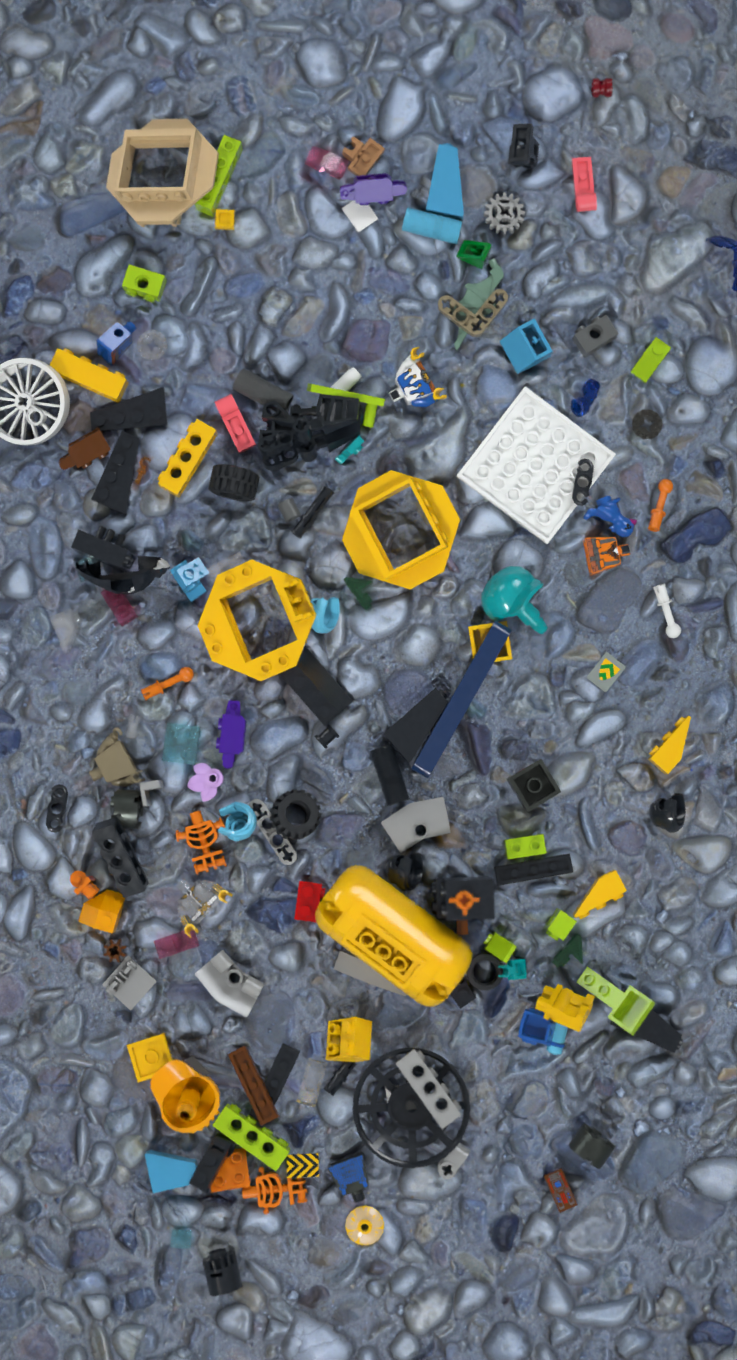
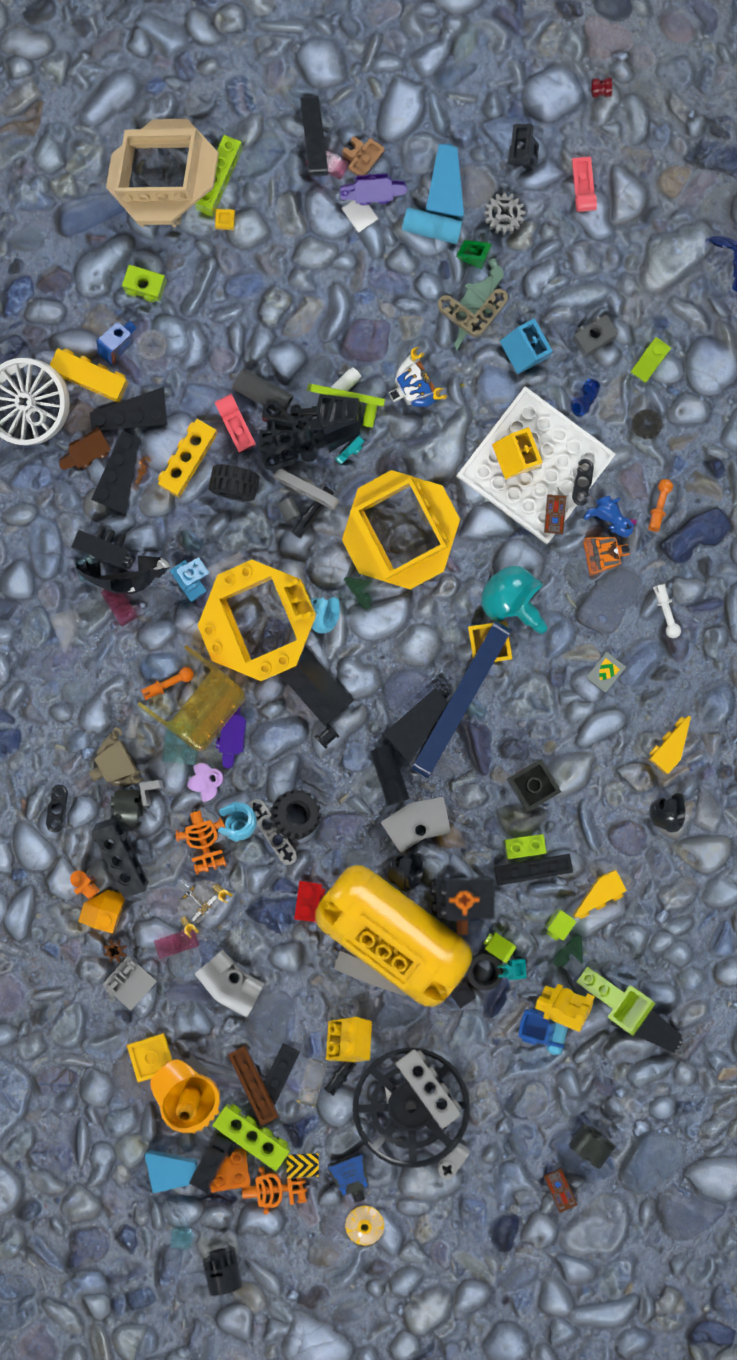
none -> clear yellow windscreen [137,645,245,751]
none -> light grey beam [273,469,339,510]
none -> black beam [300,95,329,178]
none -> yellow slope [492,427,543,480]
none -> reddish brown tile [544,494,566,535]

